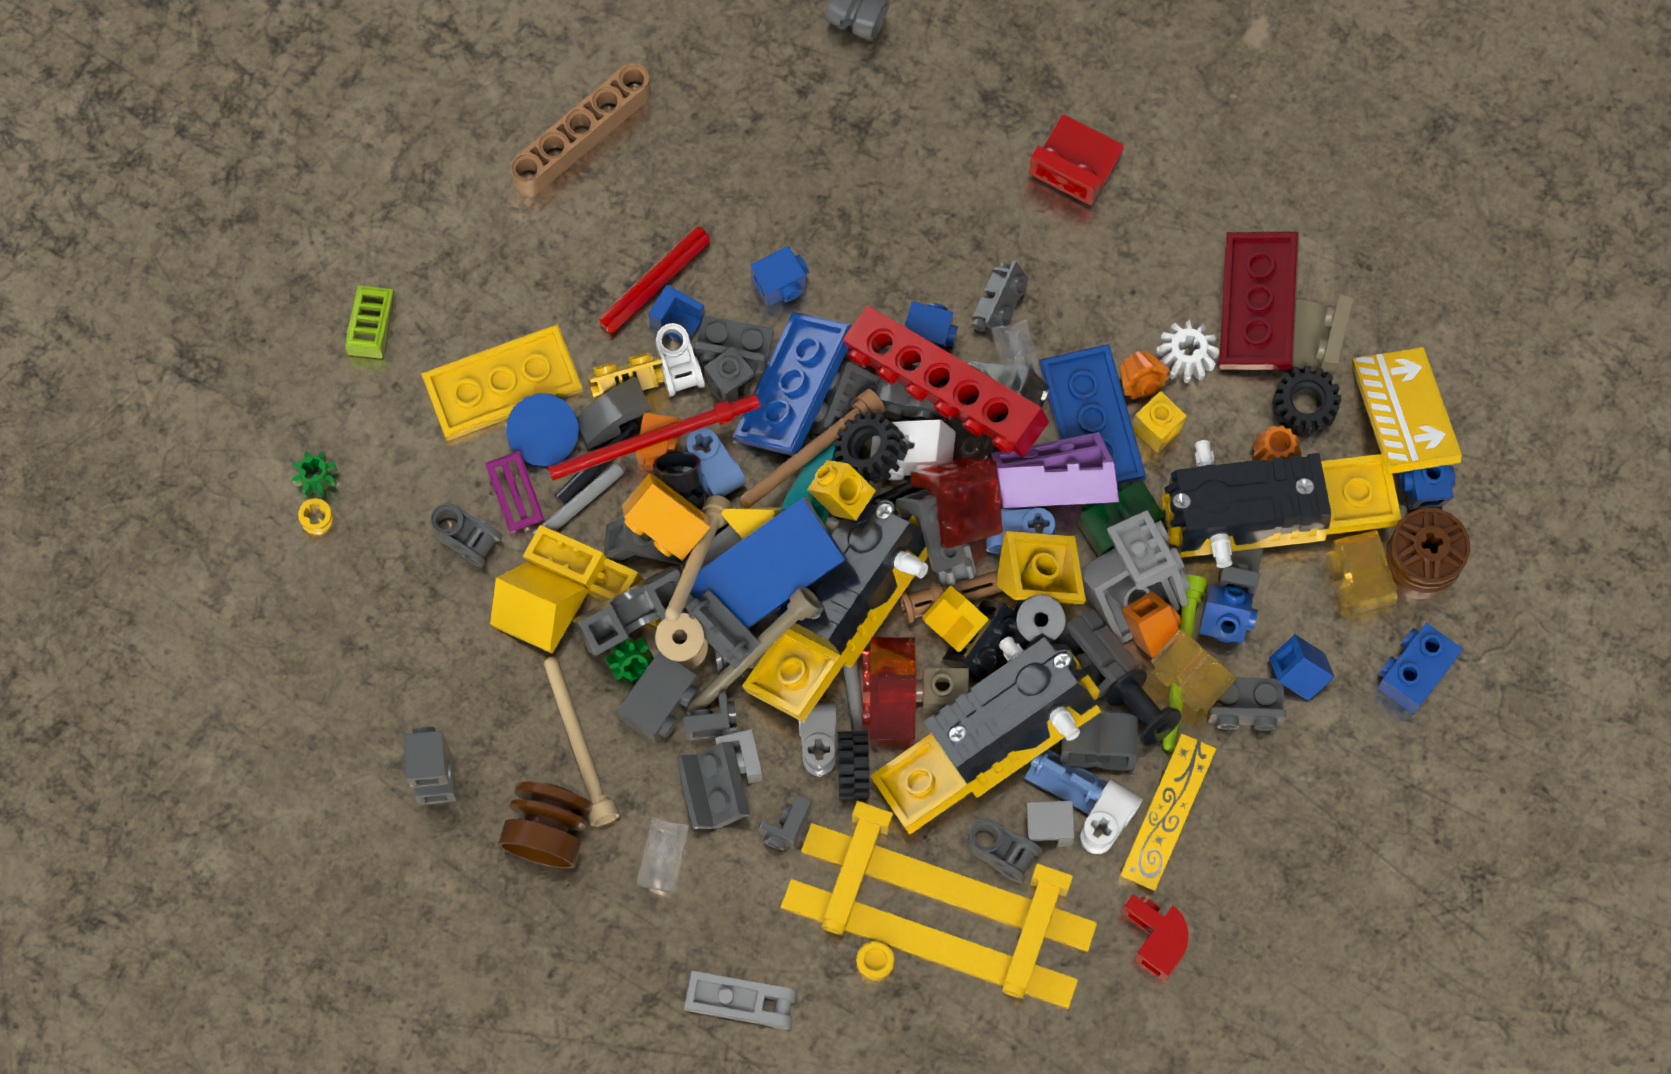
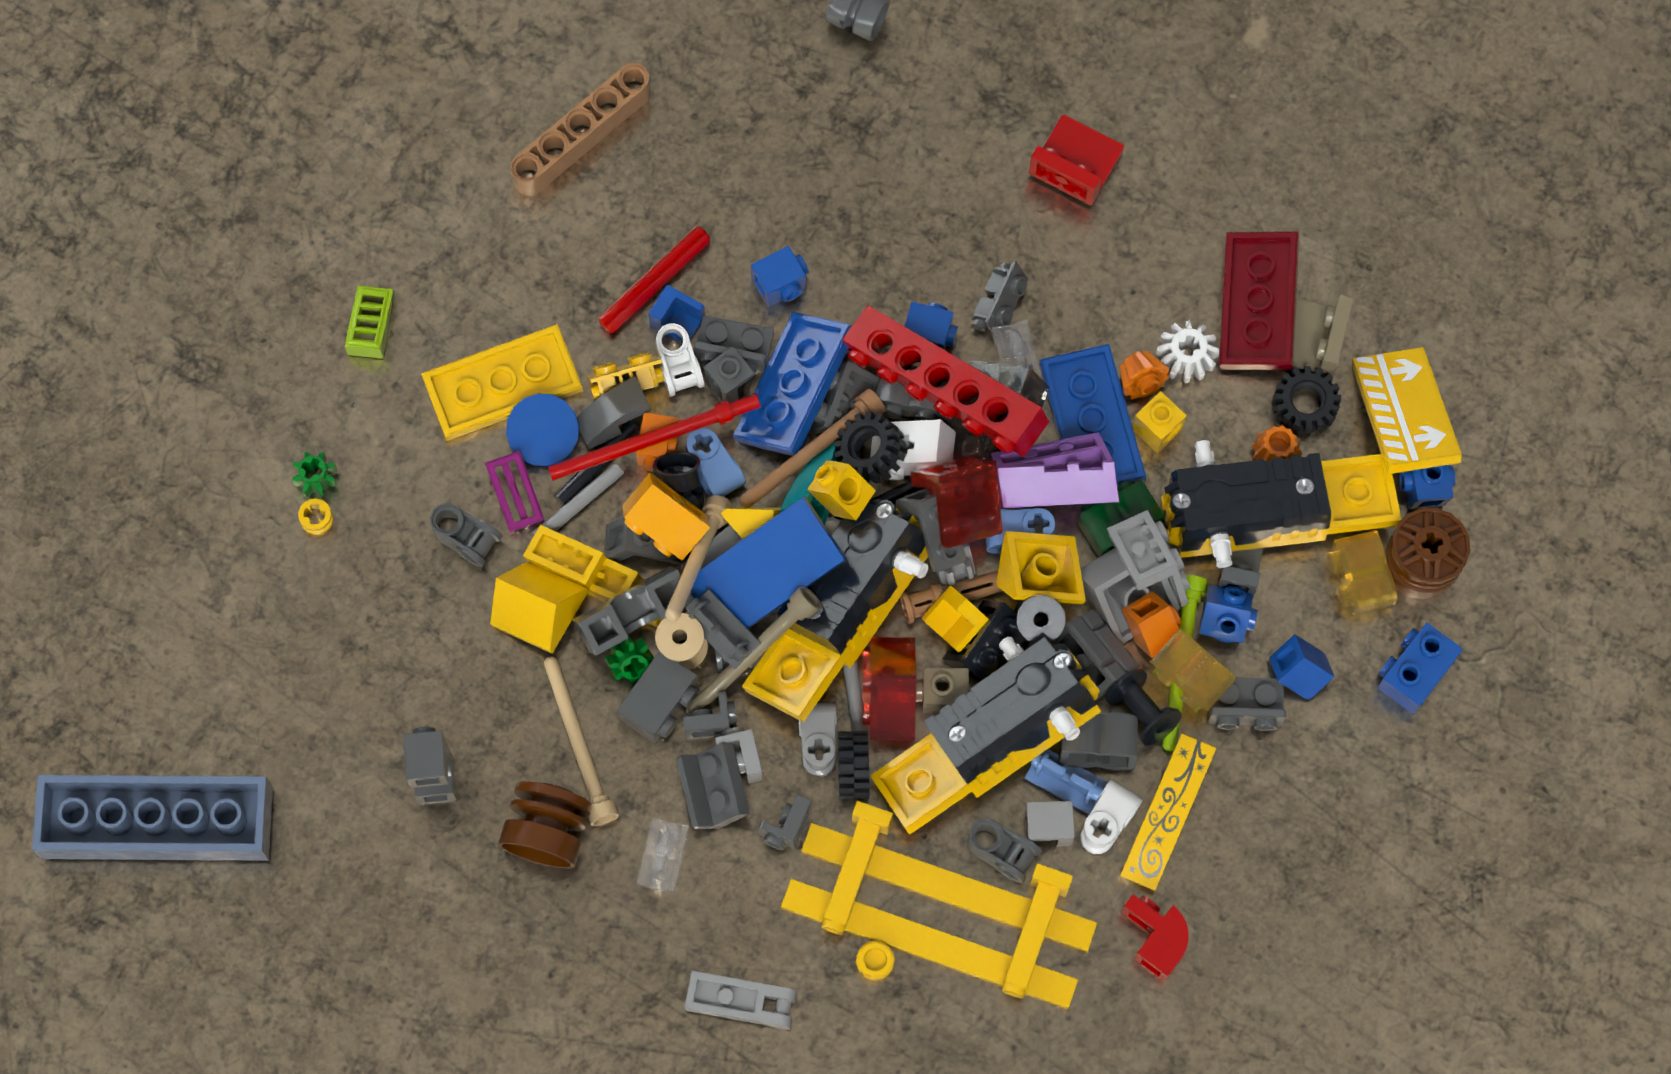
none -> sand blue brick [32,775,273,861]

